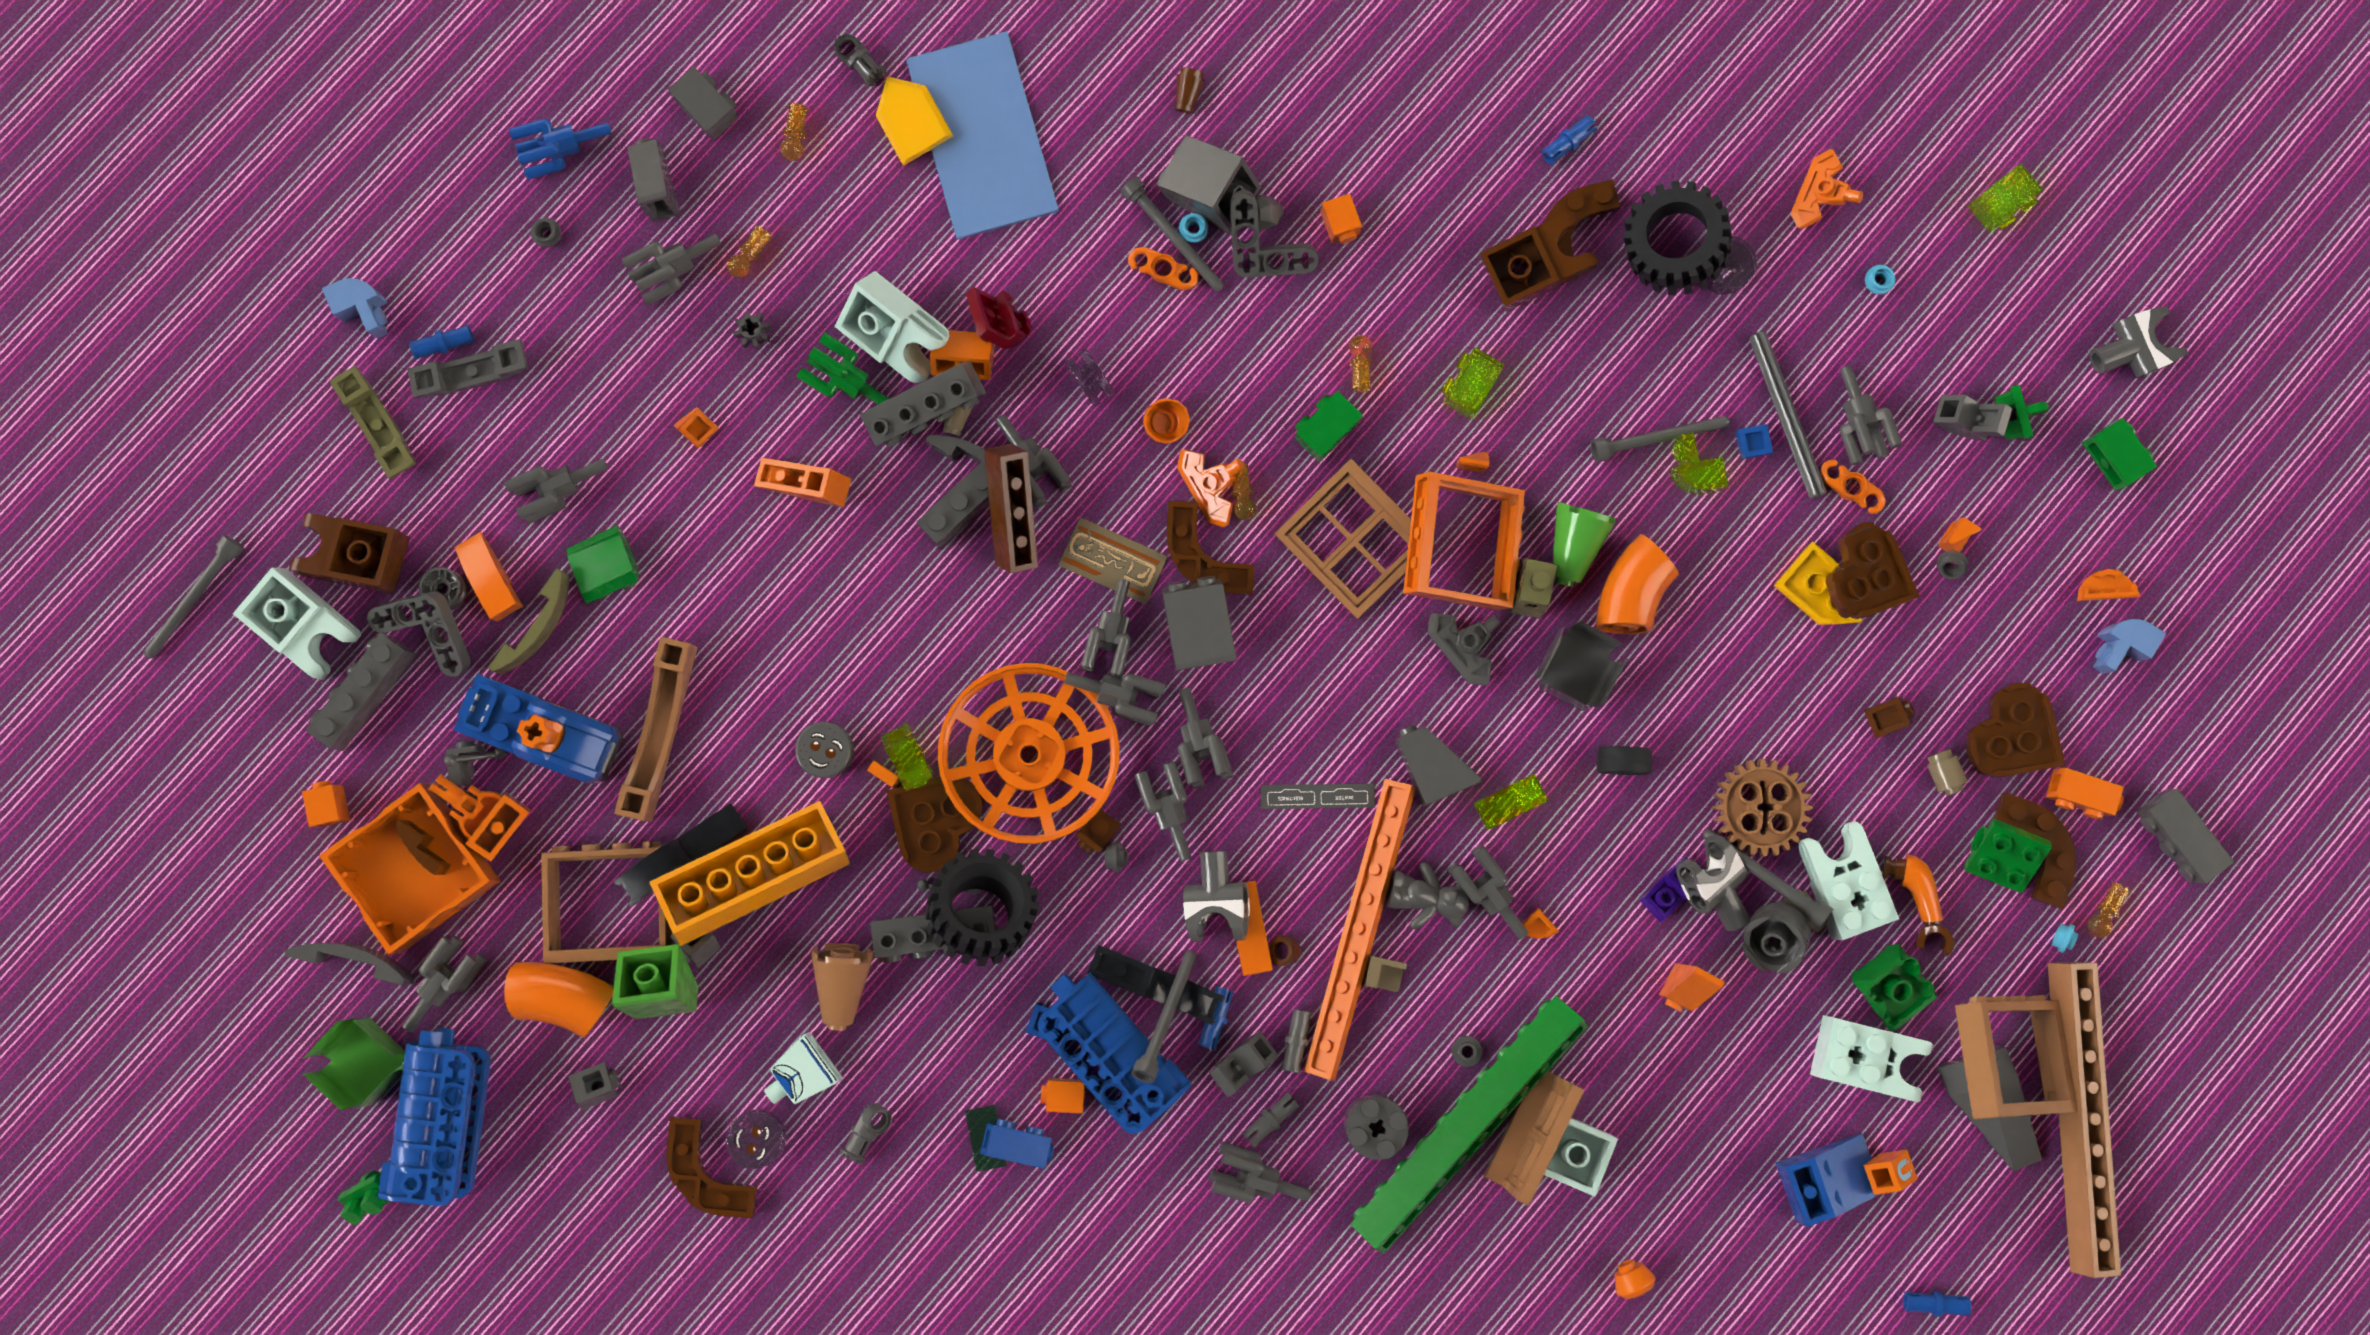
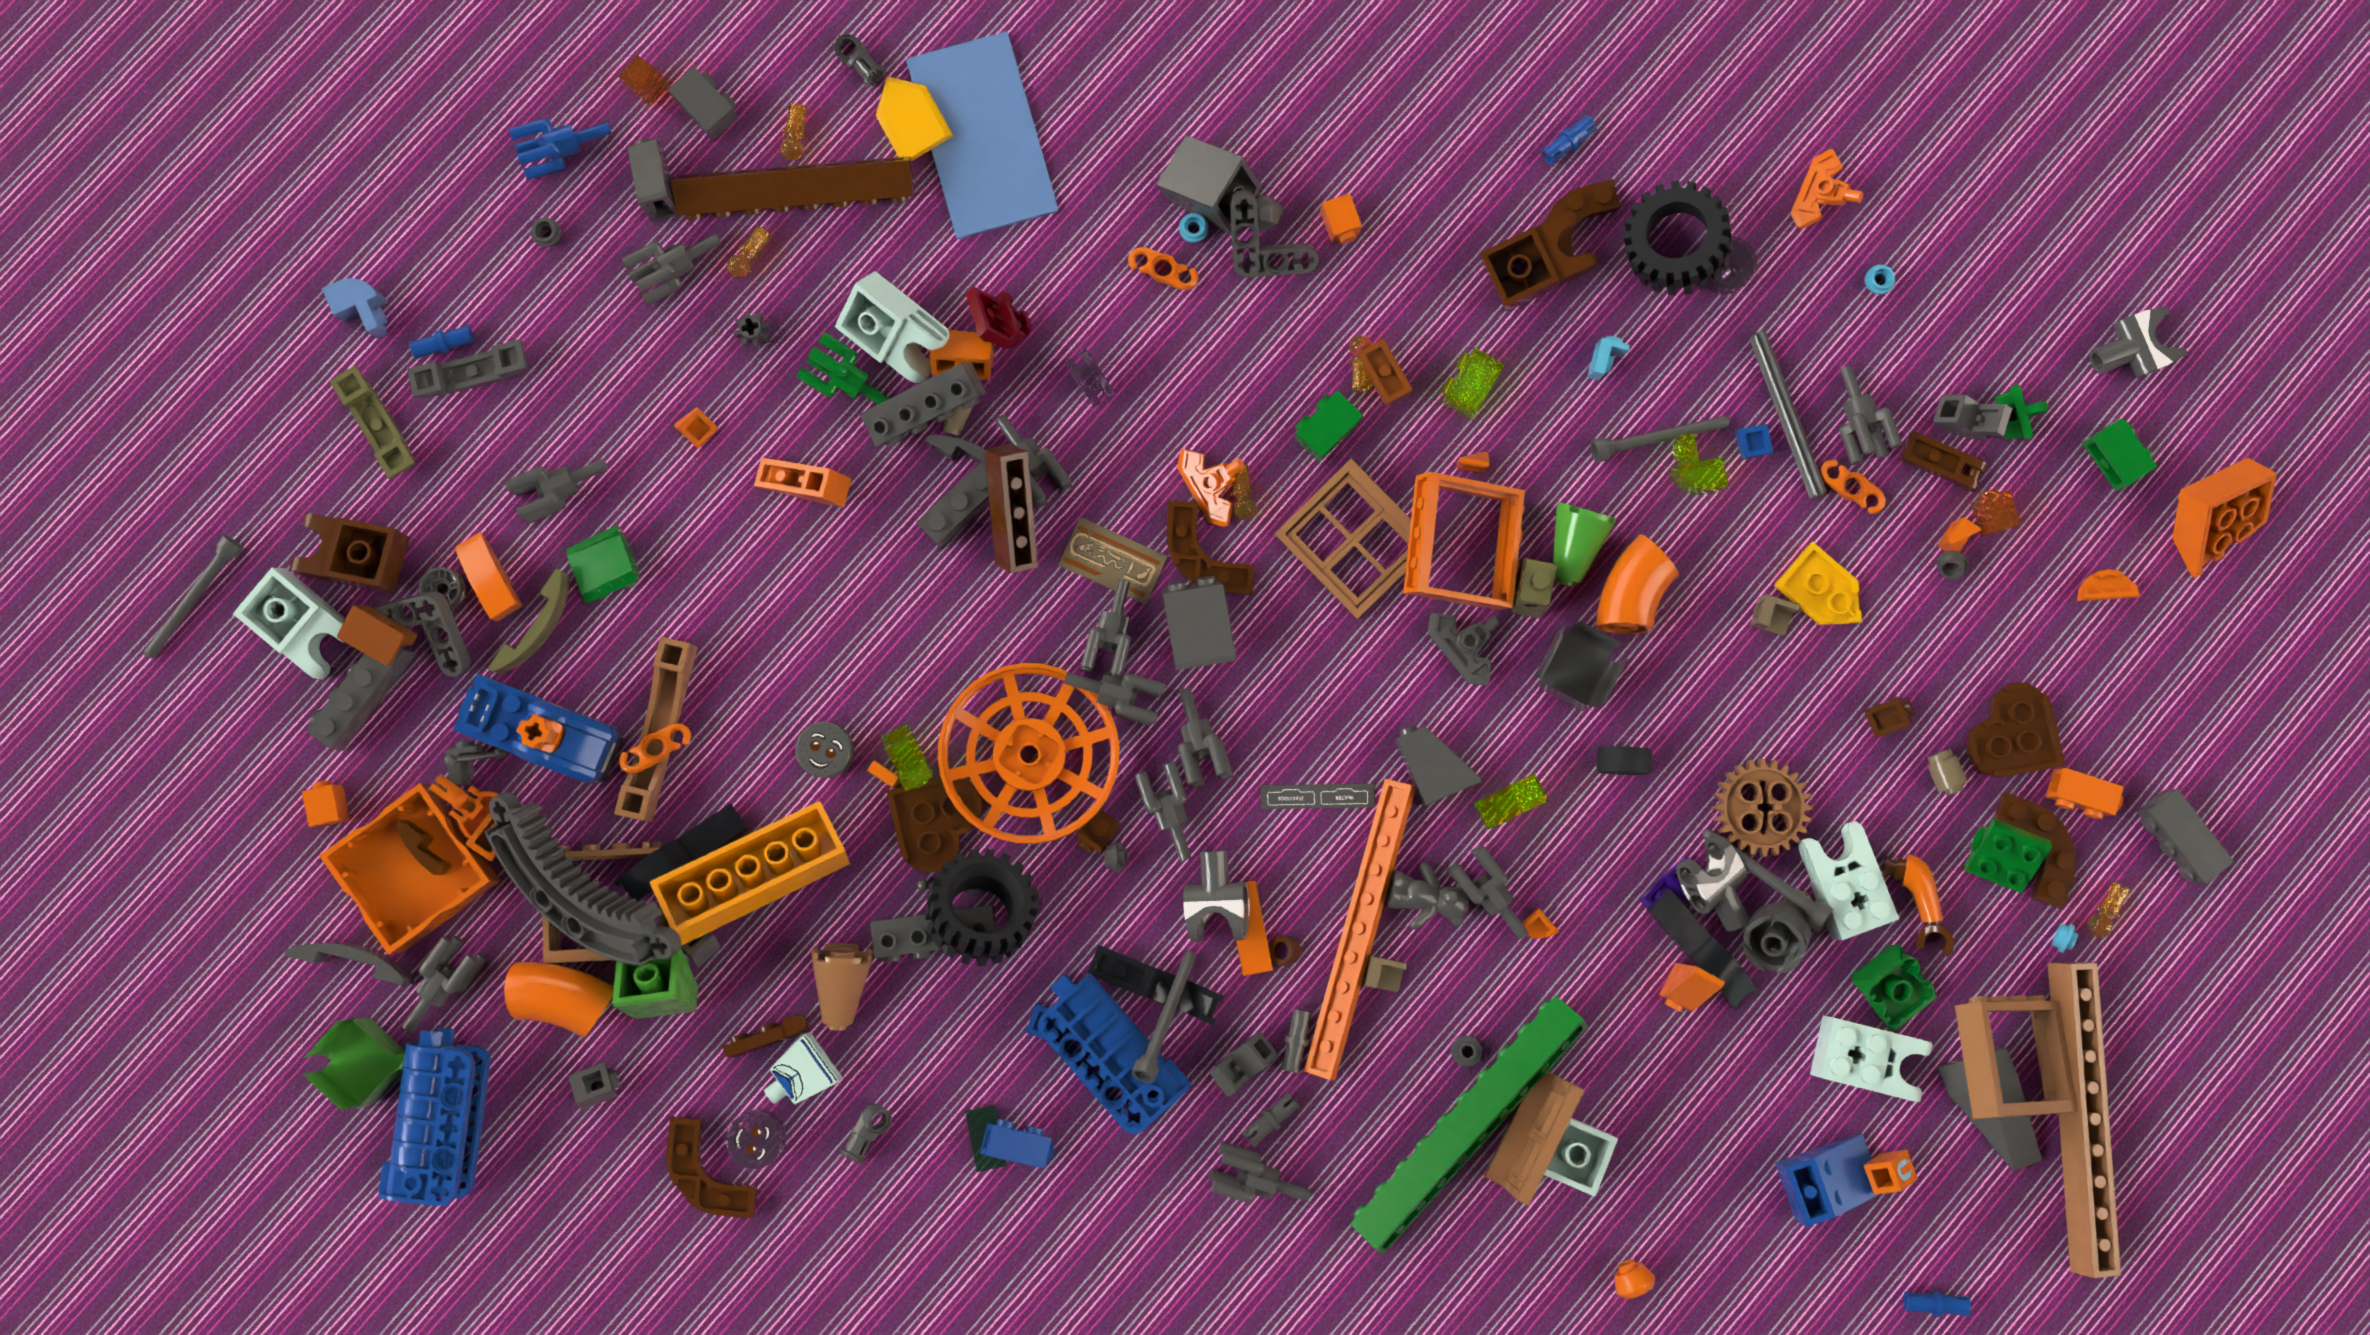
green hips [337,1170,391,1225] -> none
orange brick [1041,1077,1085,1114] -> none
dark grey piece [1120,176,1223,291] -> none
orange hair [1143,398,1190,444] -> none
reddish brown cone [1175,67,1205,114] -> none
blue pin [1197,986,1234,1050] -> none
dark grey brick [1344,1093,1408,1160] -> none
reddish brown plate [1825,522,1920,619] -> none
clear neon green brick [1967,163,2043,233] -> none
medium blue brick [2093,619,2166,674] -> none
none -> dark orange panel [337,605,418,666]
none -> dark grey gear [485,791,682,966]
none -> clear orange brick [619,55,668,107]
none -> orange piece [619,723,691,773]
none -> reddish brown brick [671,156,915,220]
none -> reddish brown hinge [722,1014,811,1058]
none -> dark orange panel [1356,339,1413,406]
none -> medium azure bracket [1587,336,1630,381]
none -> black piece [1646,889,1757,1010]
none -> dark tan panel [1750,594,1800,636]
none -> reddish brown plate [1899,431,1988,492]
none -> clear orange brick [1971,488,2021,537]
none -> orange wedge [2172,458,2277,578]

